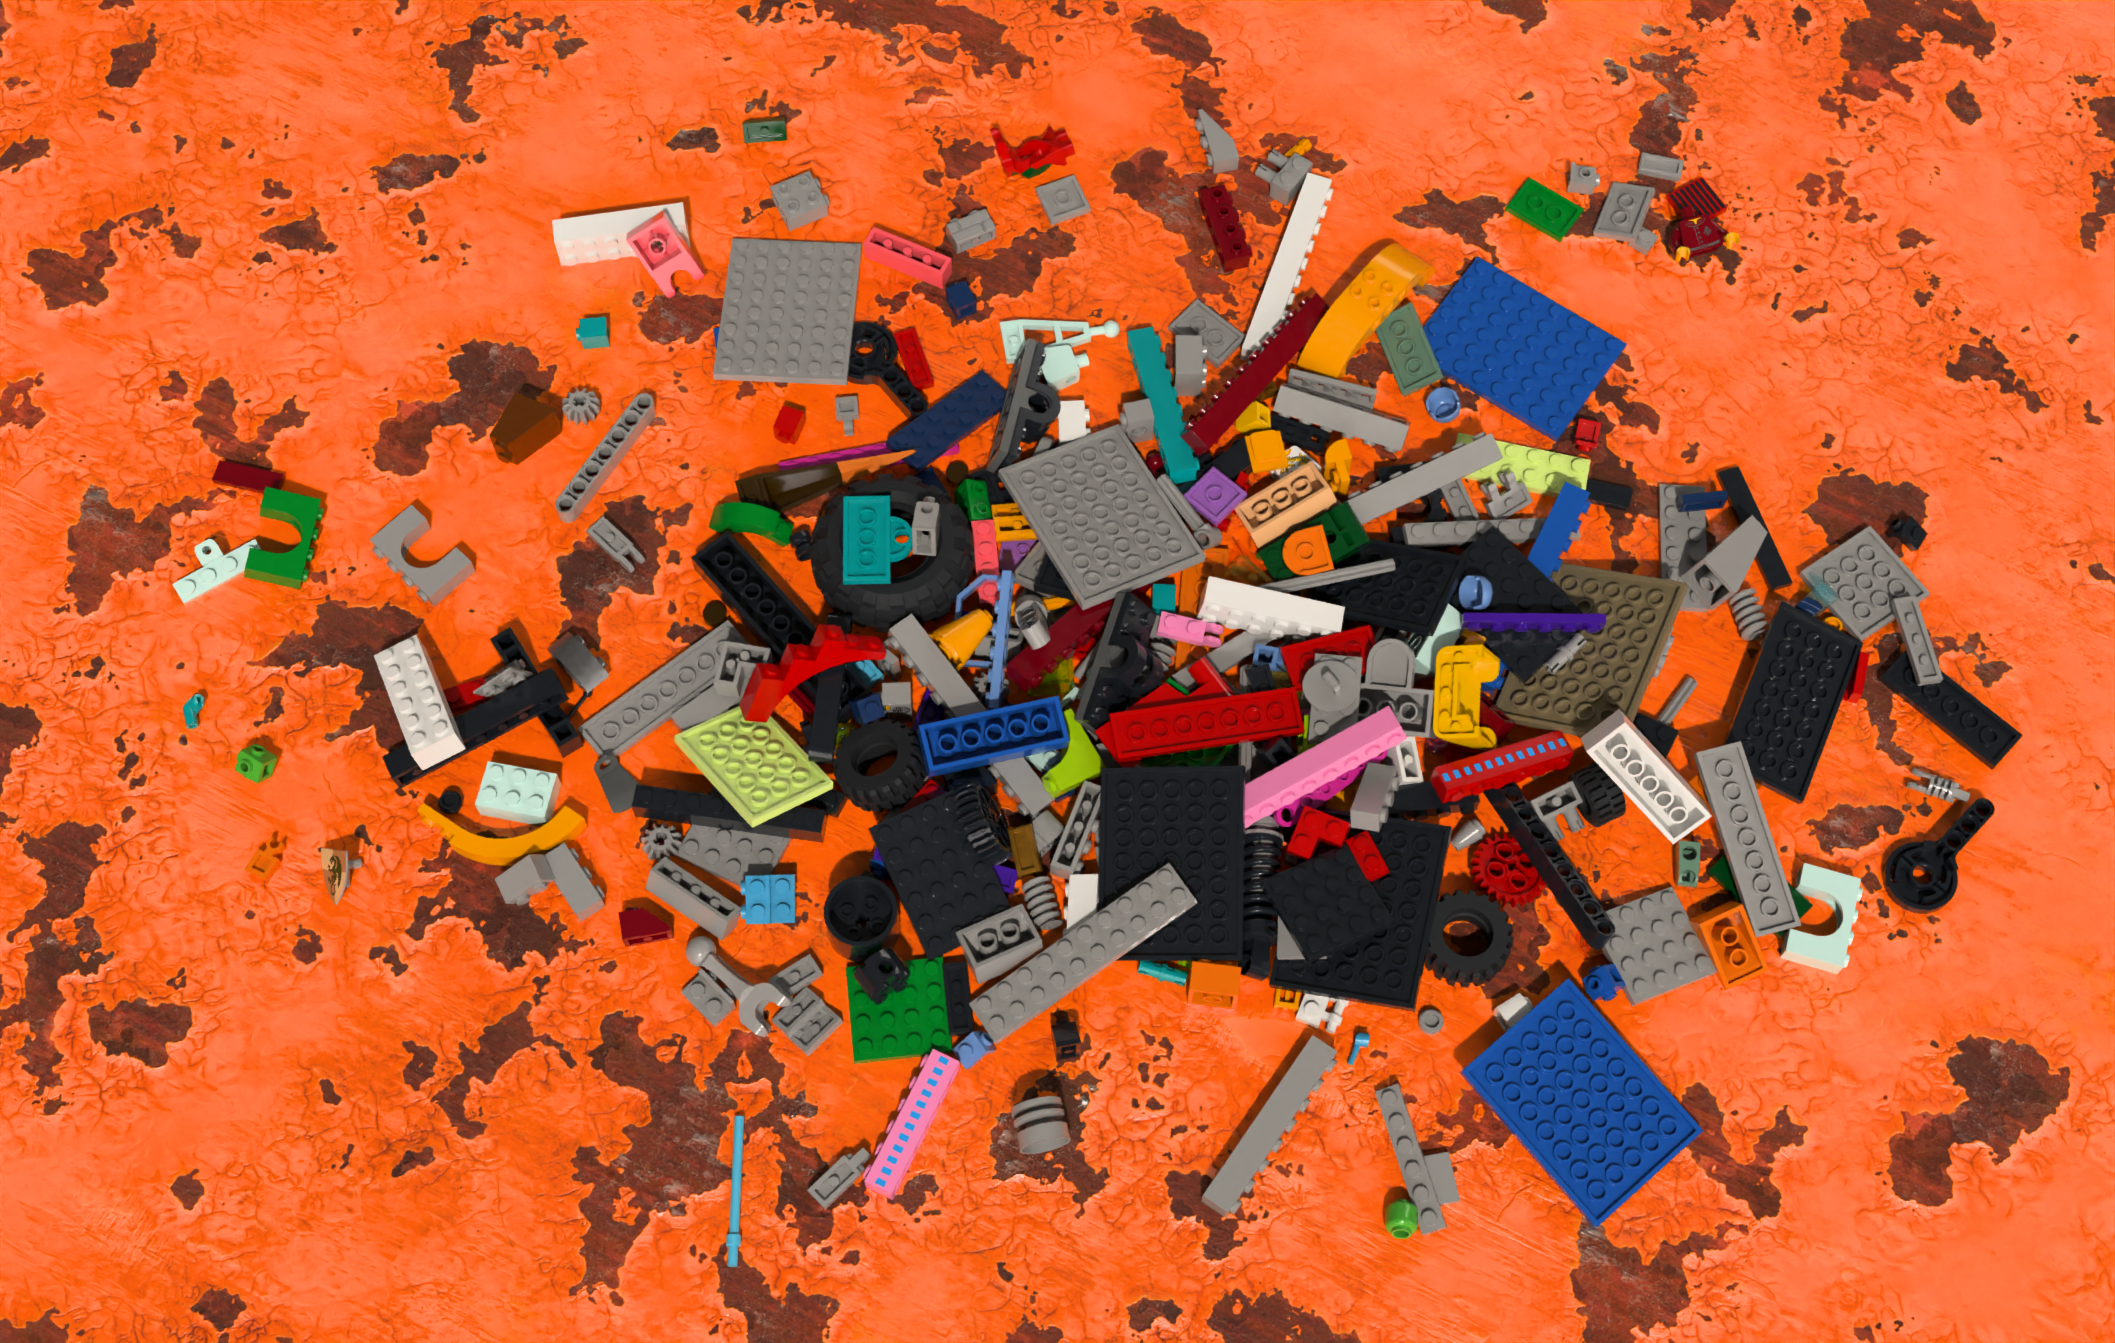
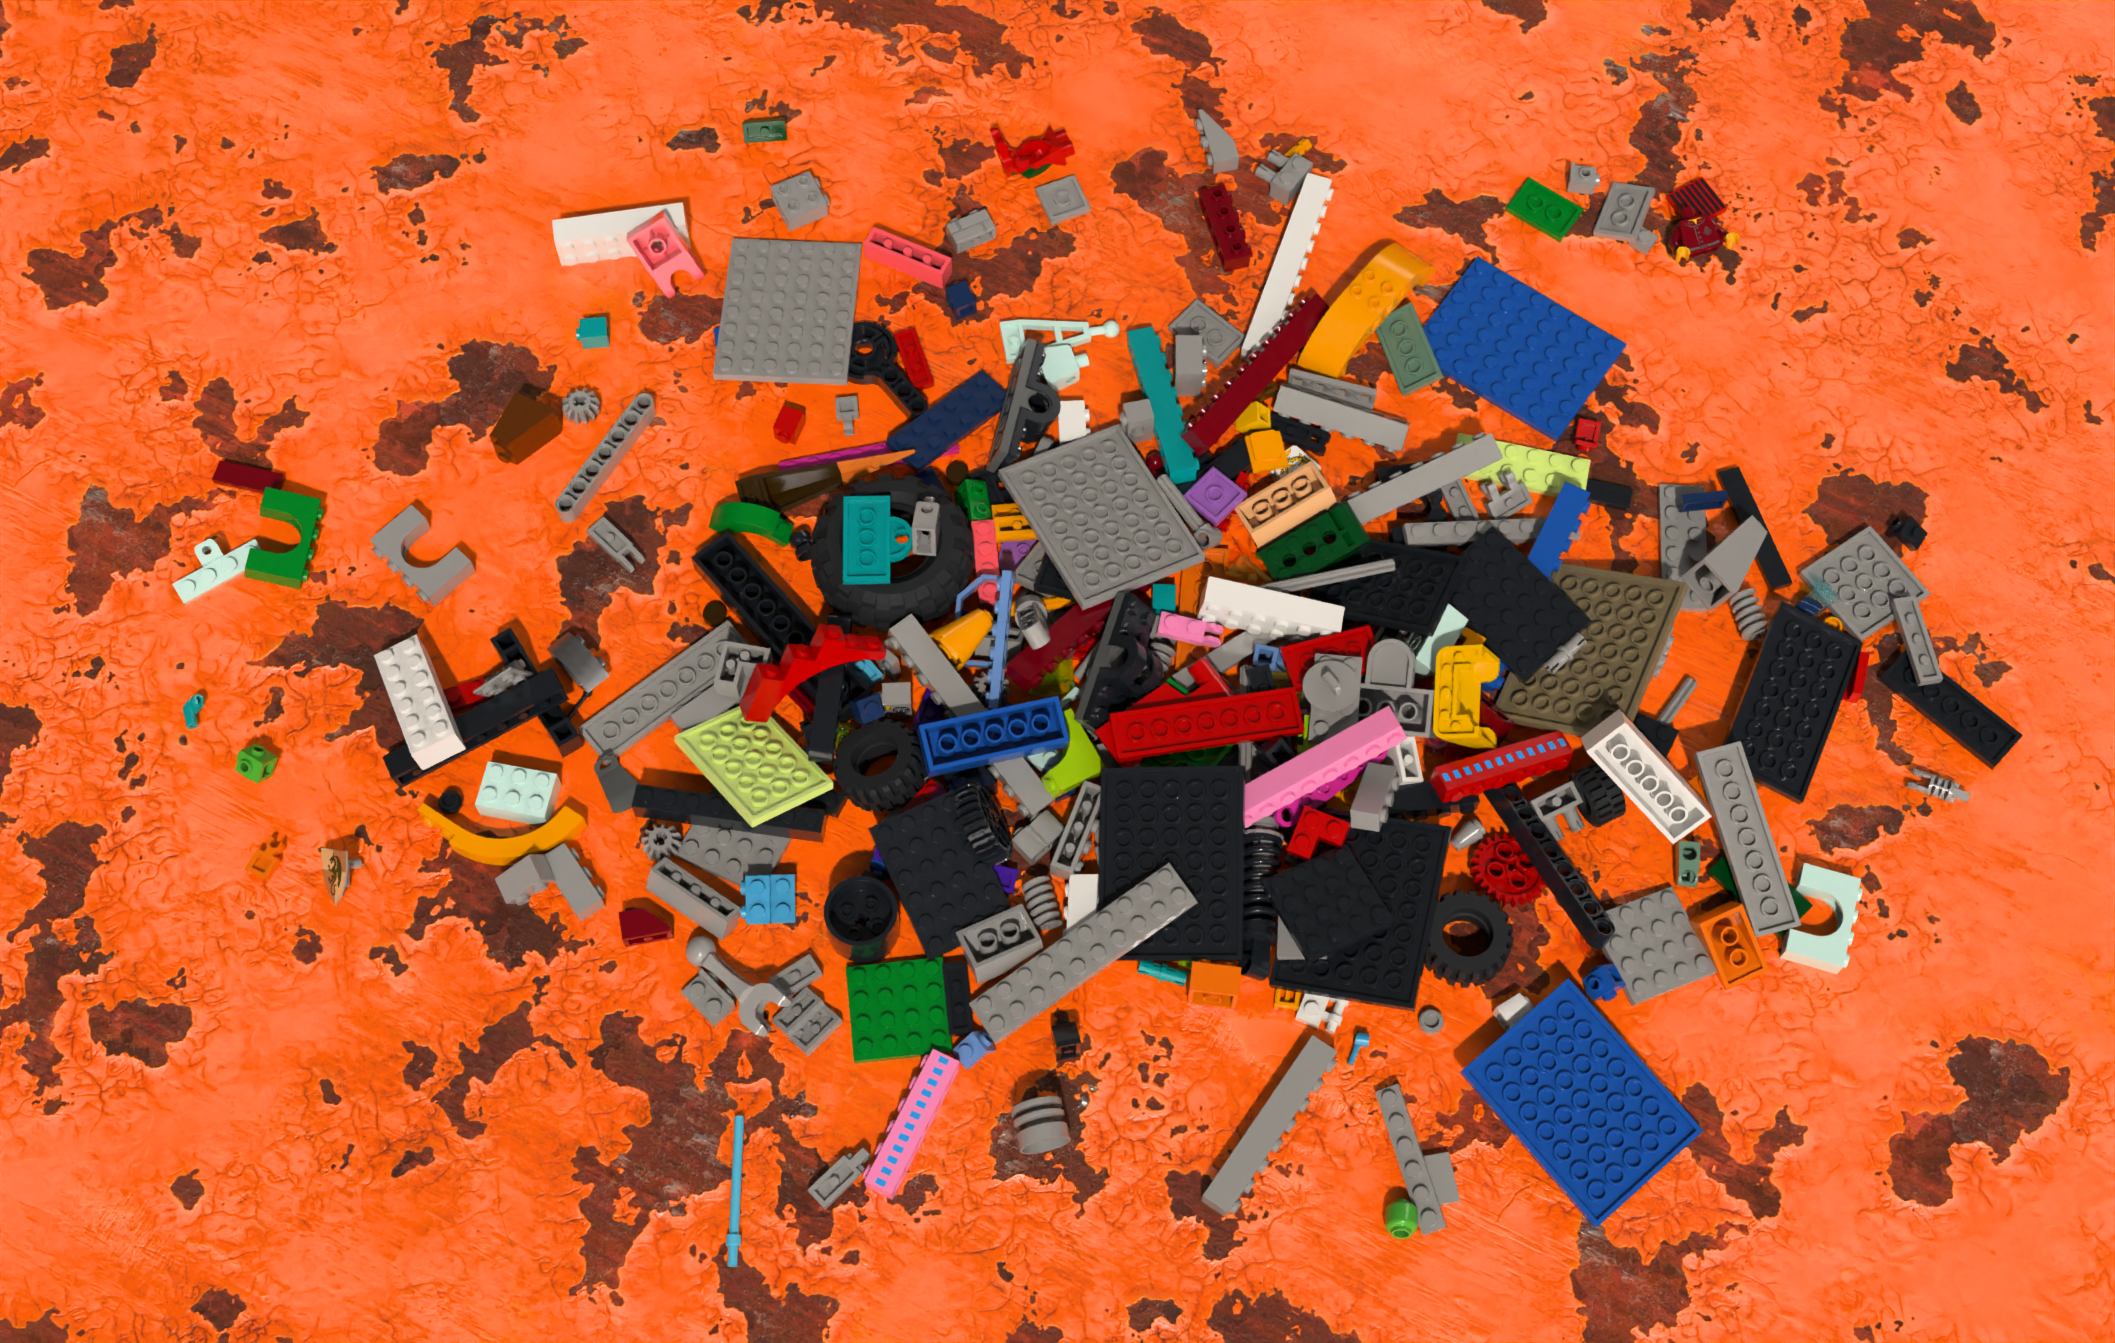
black brick [853,947,911,1005] -> none
pearl gold tile [1008,824,1043,877] -> none
orange tile [1282,524,1334,576] -> none
light orange brick [1322,439,1352,502] -> none
red plate [1345,830,1389,882] -> none
medium blue hair [1426,387,1461,423] -> none
medium blue hair [1459,575,1493,610] -> none
dark purple plate [1461,613,1606,633] -> none
light grey tile [1637,152,1684,182] -> none
black beam [1882,798,1995,914] -> none

